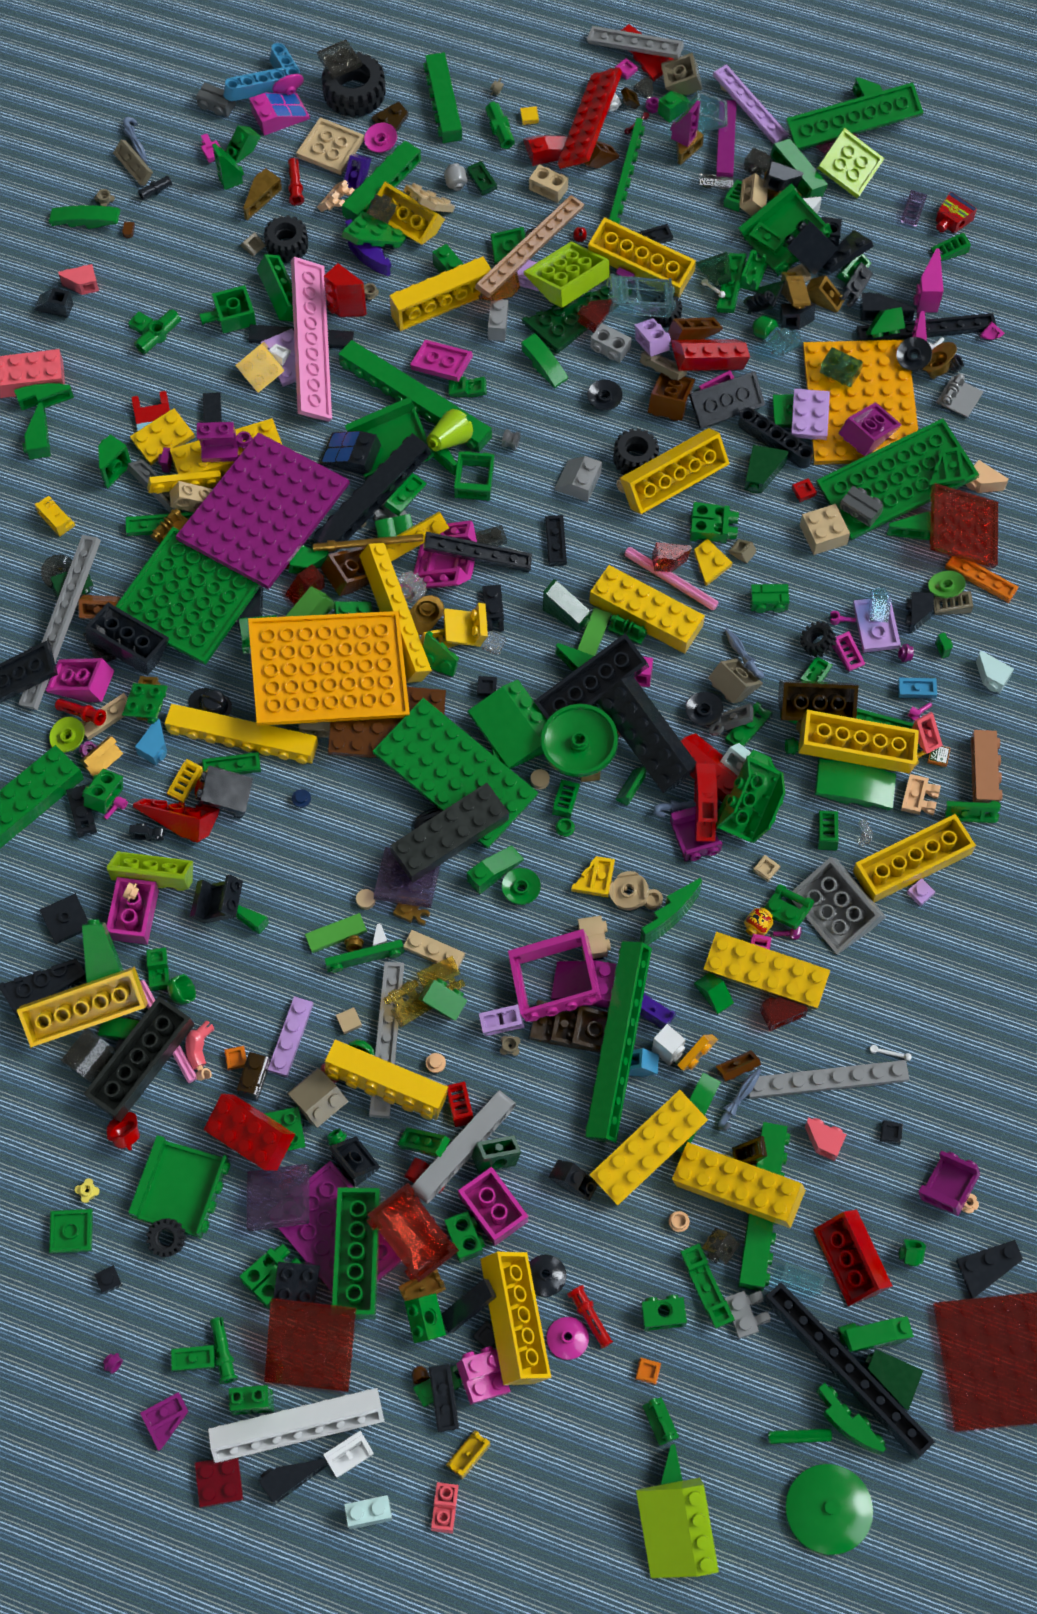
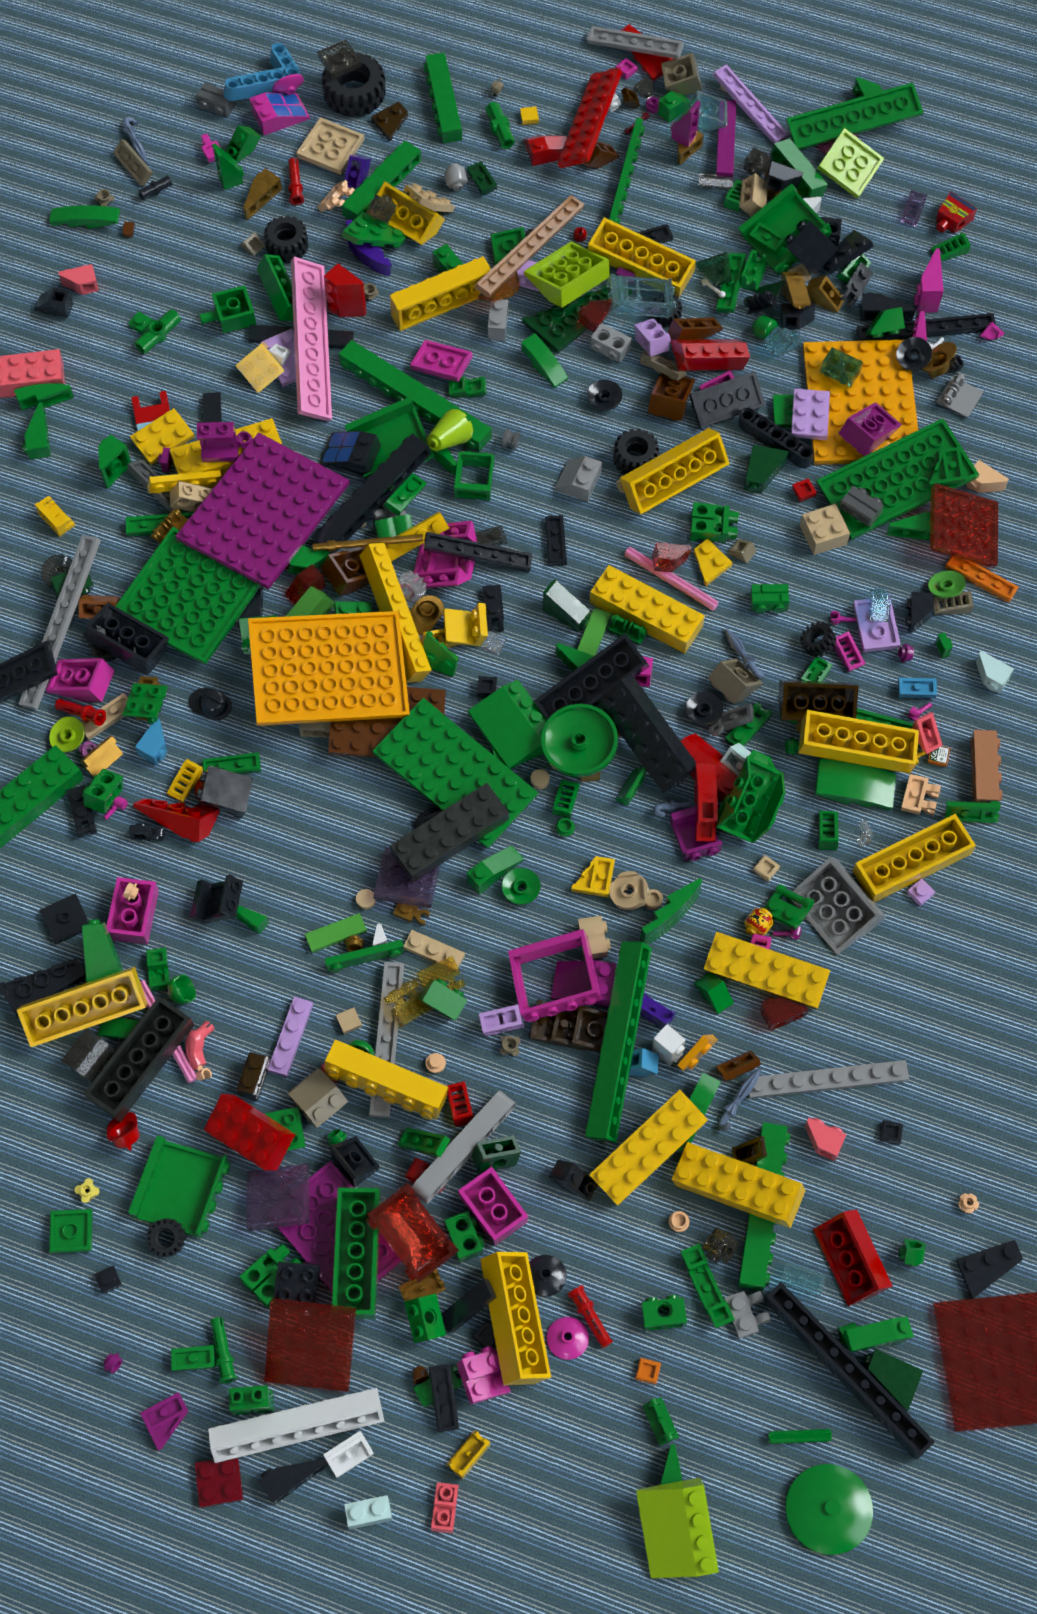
lime slope [107,851,194,891] -> none
yellow brick [165,704,318,764] -> none
orange tile [224,1046,247,1071] -> none
dark blue plate [292,789,311,808] -> none
dark pink dish [364,123,397,153] -> none
tan brick [529,165,568,203] -> none
green slope [816,1383,886,1455] -> none
white hinge [870,1045,912,1061] -> none
magenta panel [918,1151,980,1216] -> none

